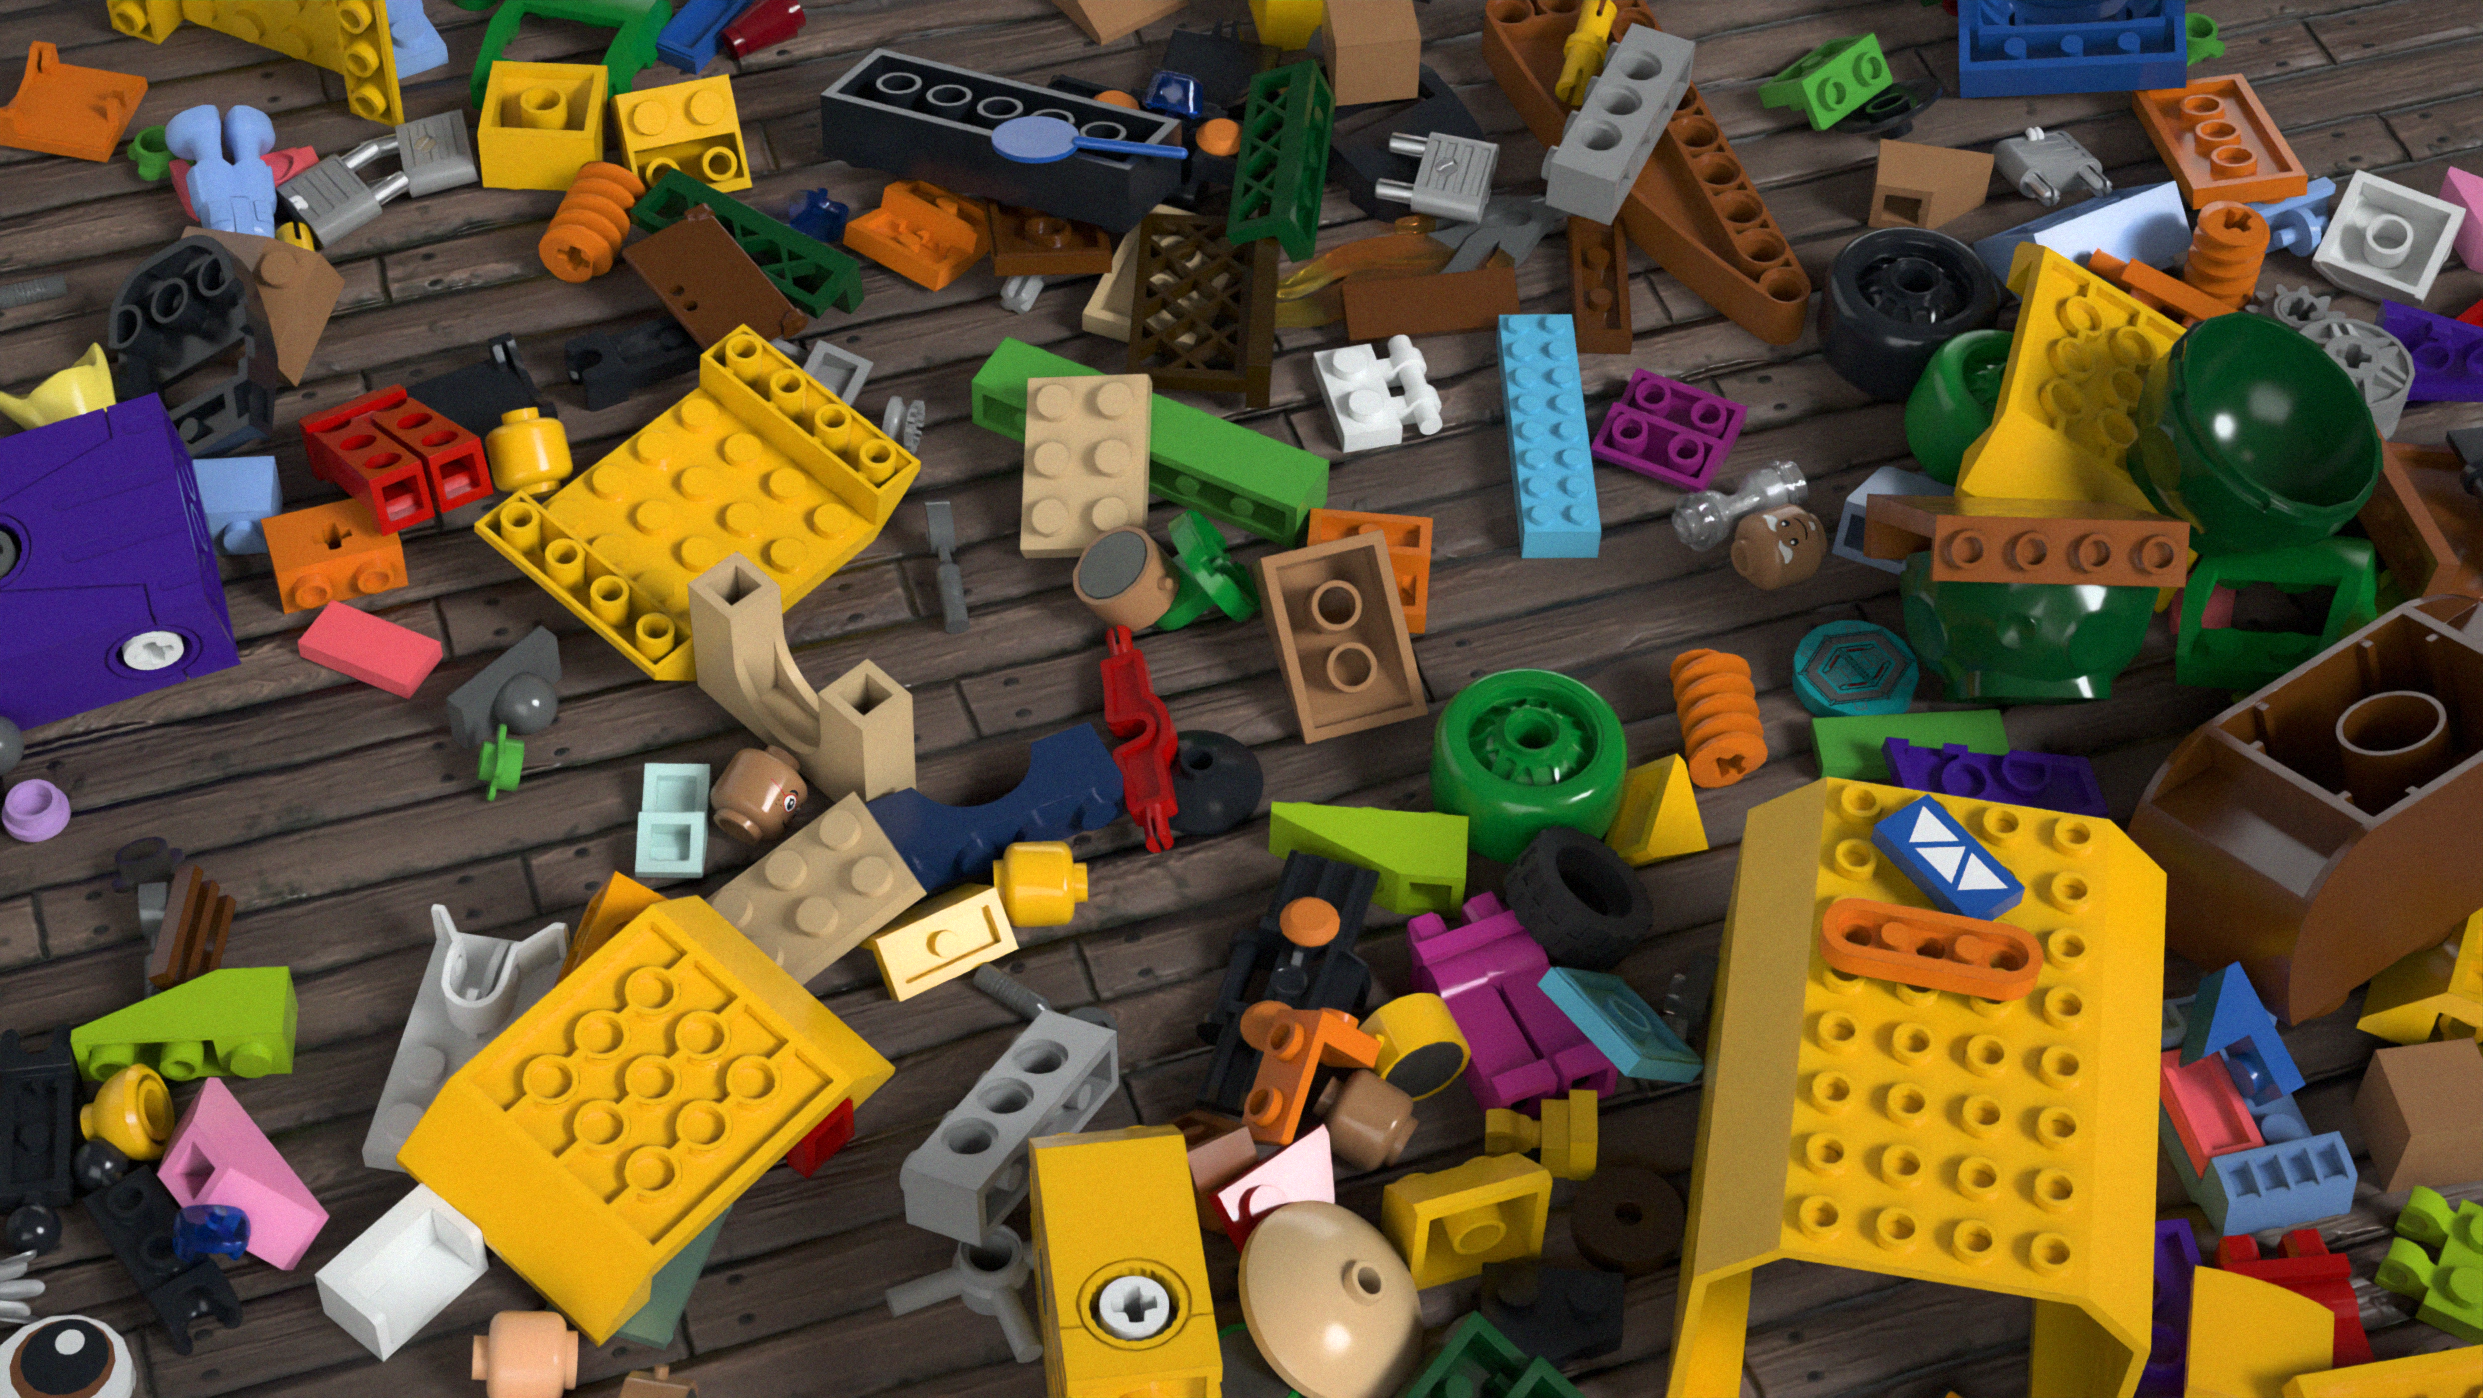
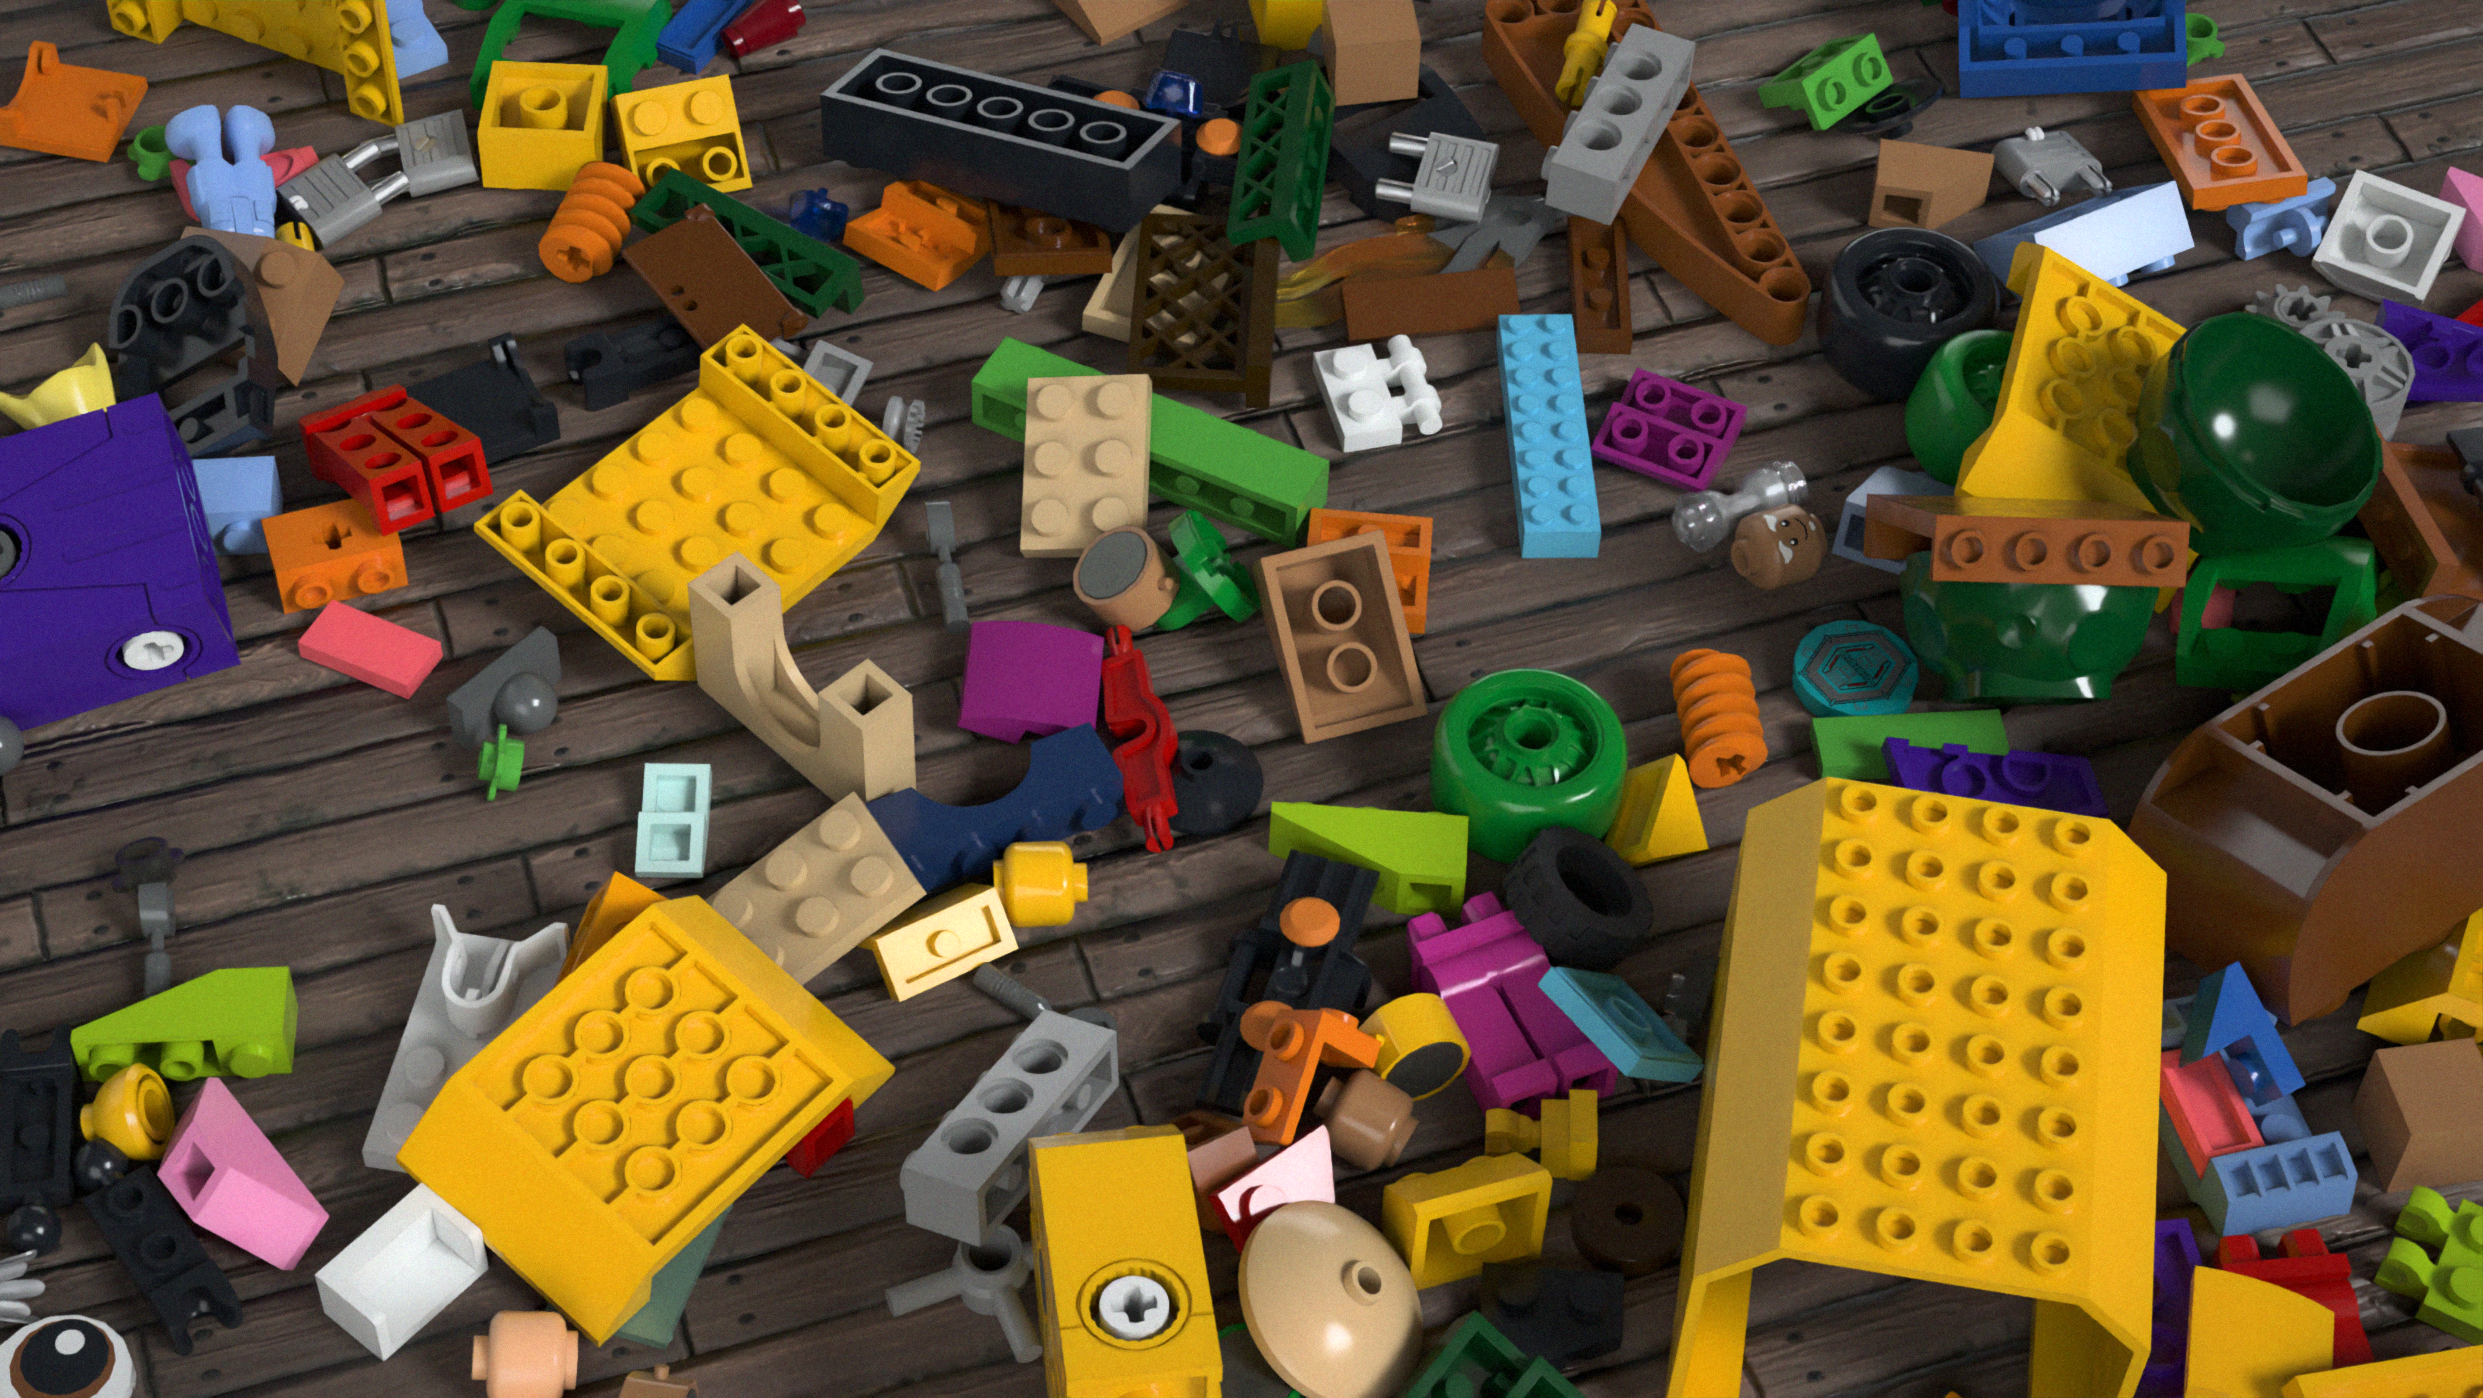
lavender plate [1,779,71,842] -> none
reddish brown tile [147,864,237,992] -> none
clear blue piece [172,1204,251,1262] -> none
yellow head [485,407,573,499] -> none
medium nougat head [710,745,808,846] -> none
piece [991,116,1188,163] -> none
orange plate [1818,898,2044,1001] -> none
blue tile [1870,794,2025,921] -> none
orange plate [2087,248,2239,329] -> none
orange piece [2180,200,2270,312] -> none
none -> magenta slope [957,621,1104,745]

